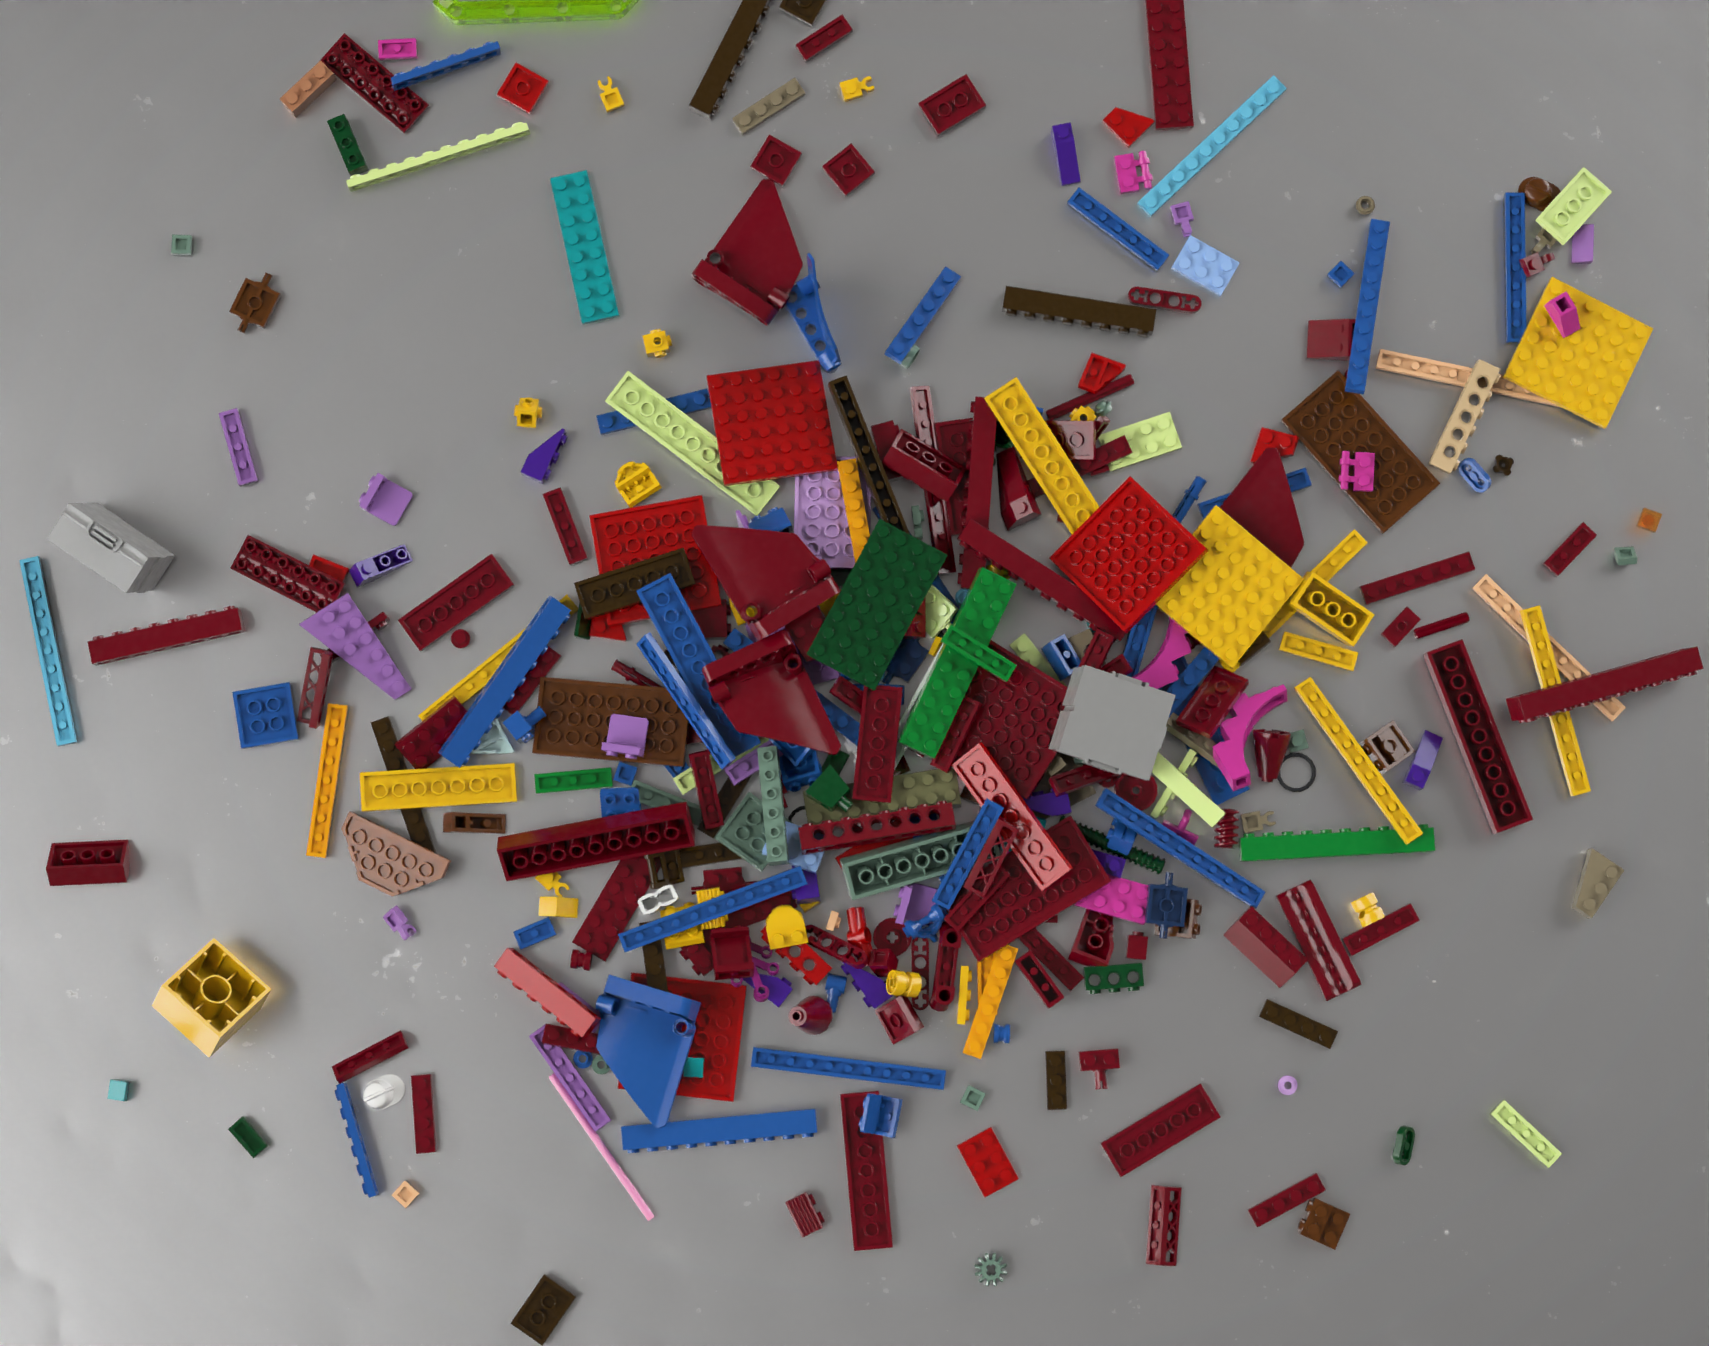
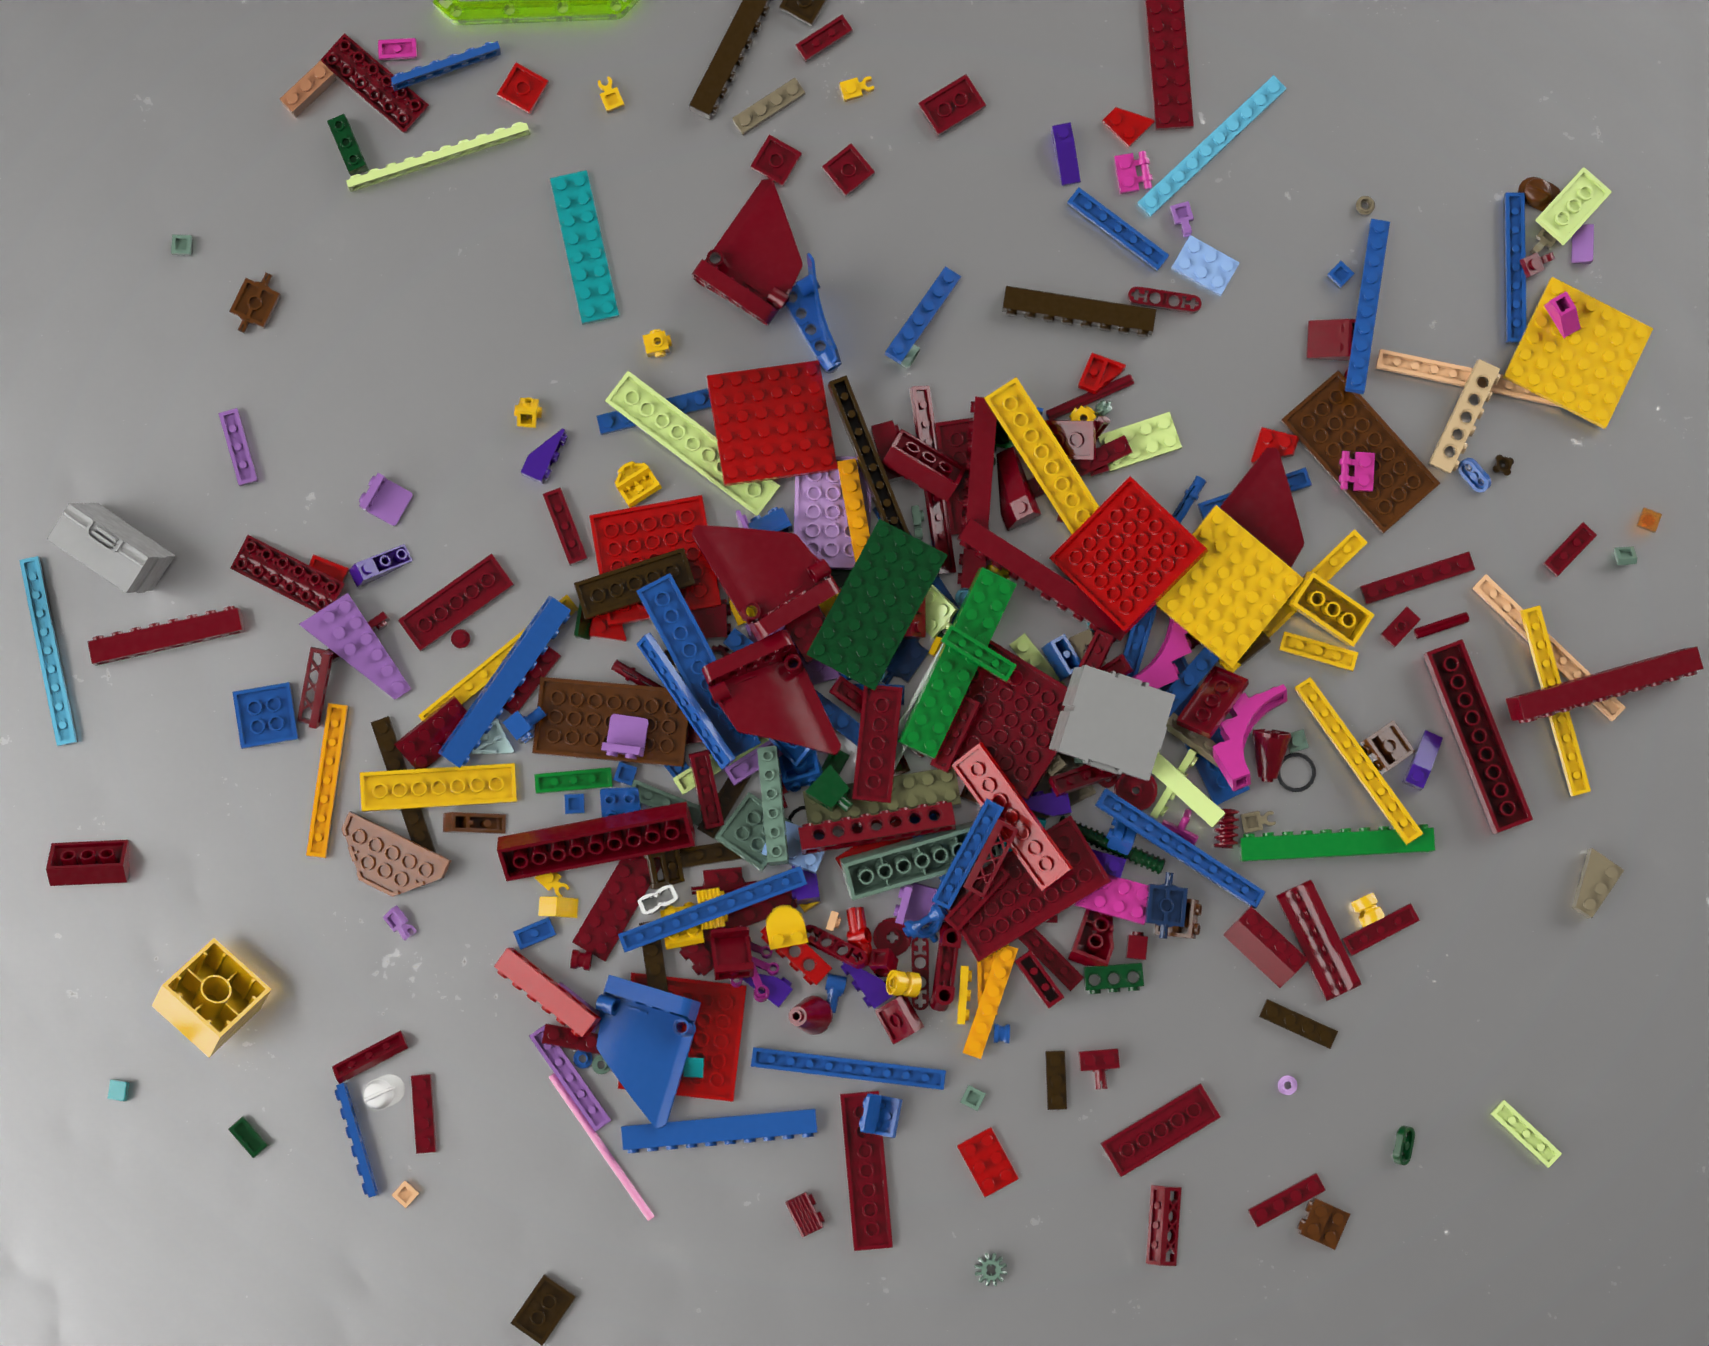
none -> blue plate [564,794,585,814]

